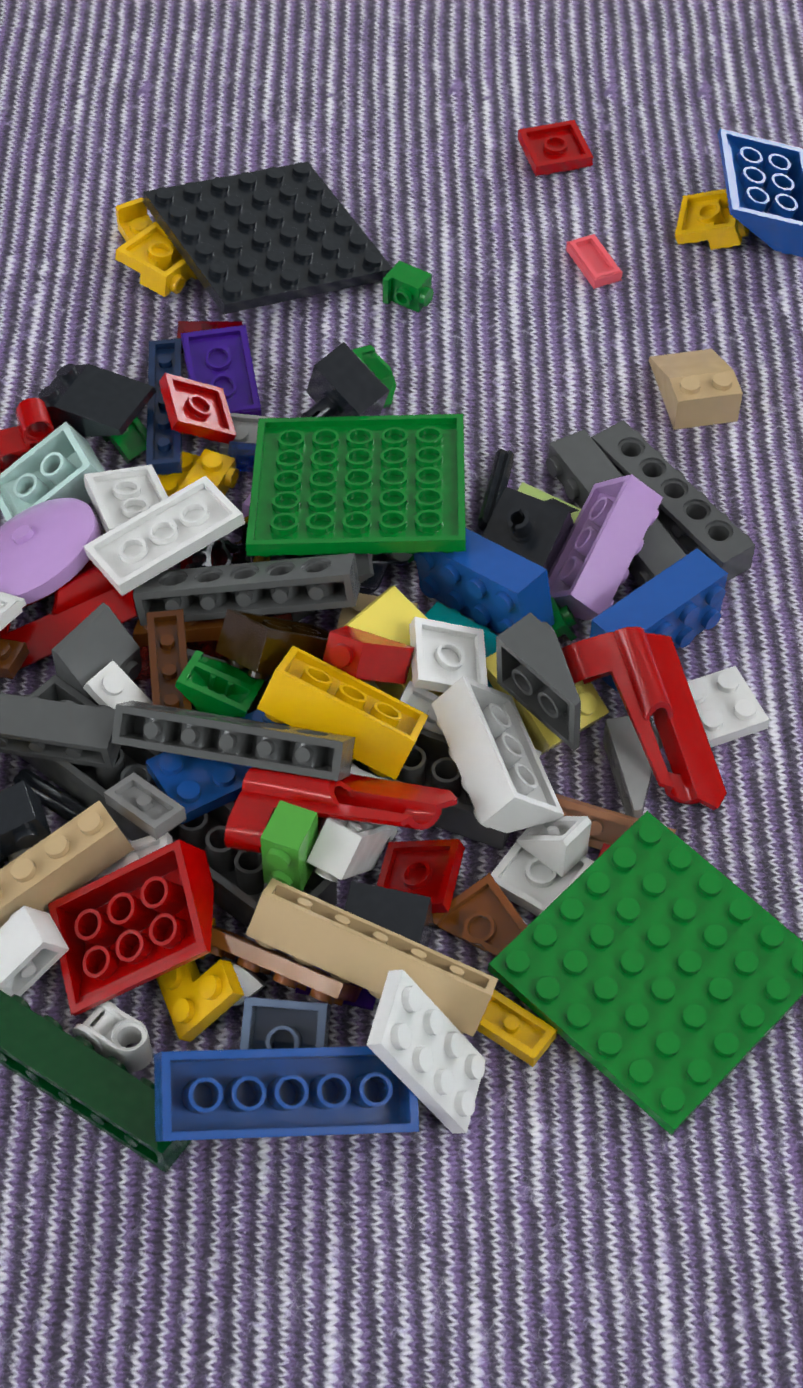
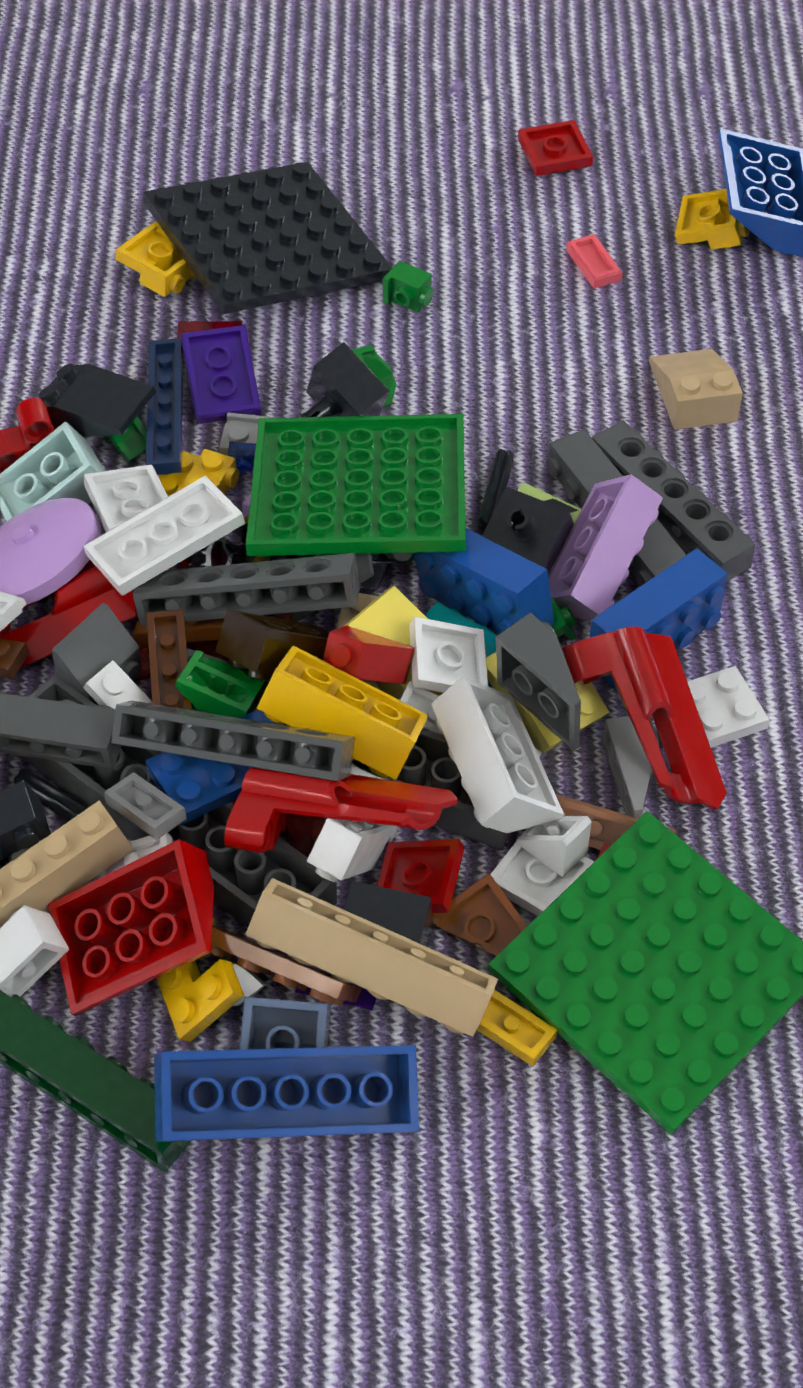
white piece [72,1001,153,1072] -> none
yellow bracket [115,197,153,242] -> none
red plate [159,373,237,445] -> none
bright green brick [260,800,318,891] -> none
white plate [367,970,486,1134] -> none

